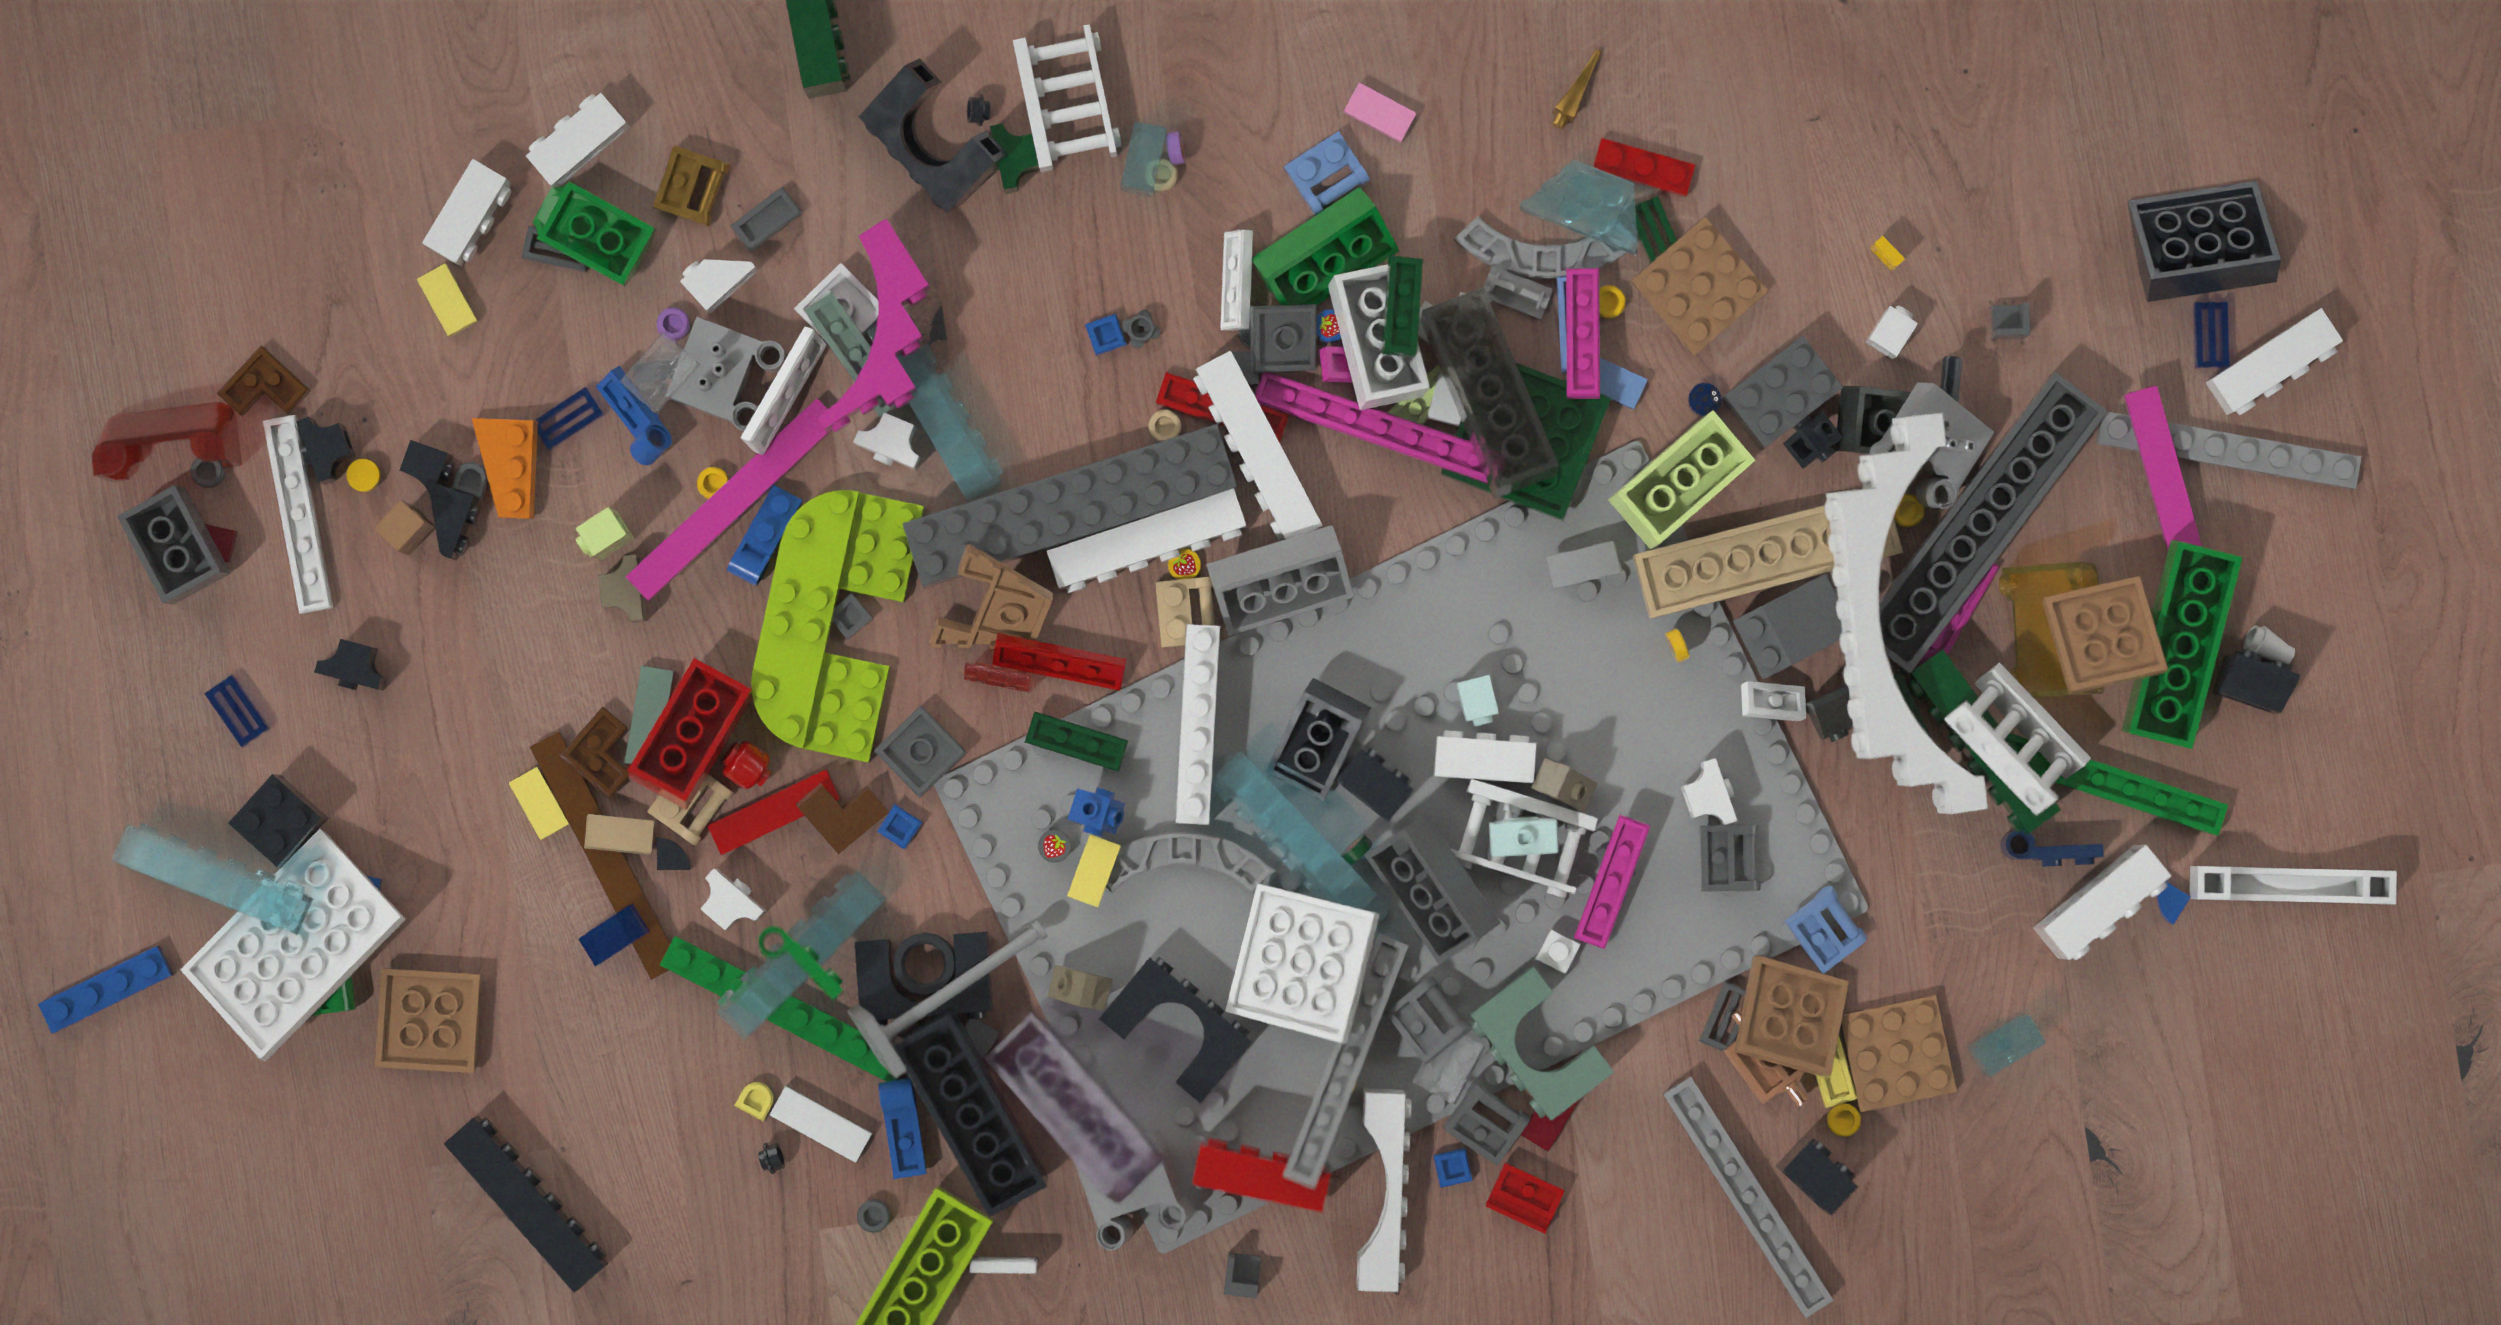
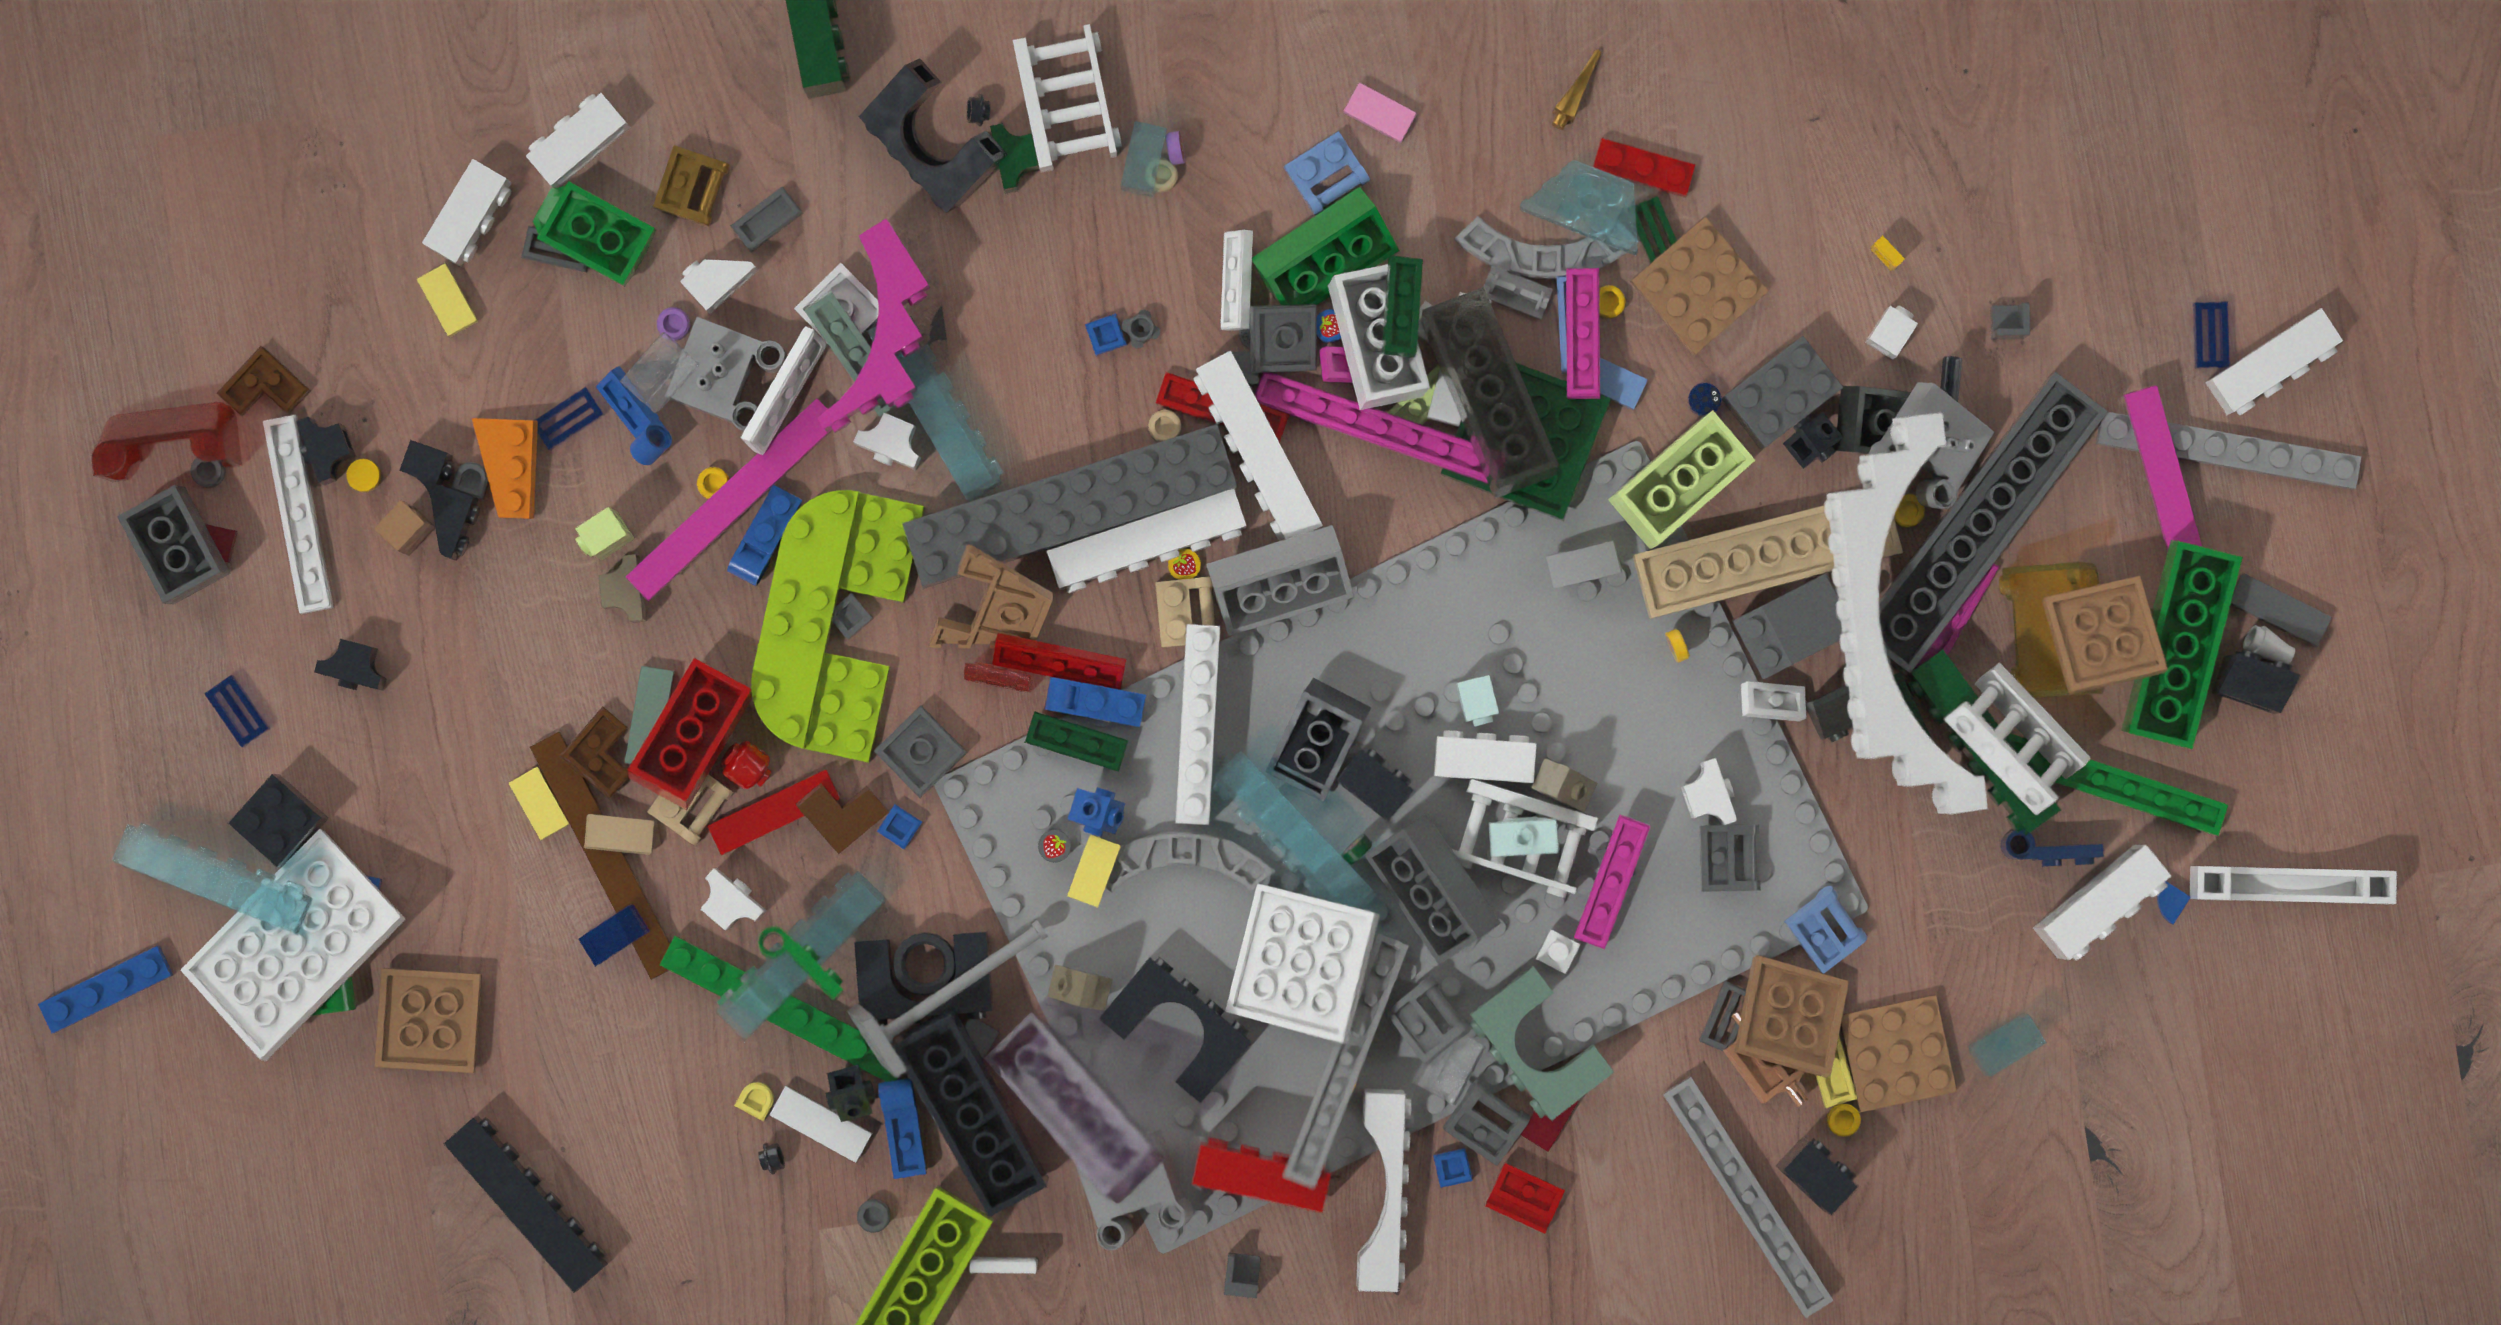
black tile [657,837,691,870] -> none
black slope [2128,181,2281,302] -> none
none -> black brick [826,1064,876,1122]
none -> blue plate [1044,677,1146,727]
none -> dark grey tile [2230,573,2332,647]

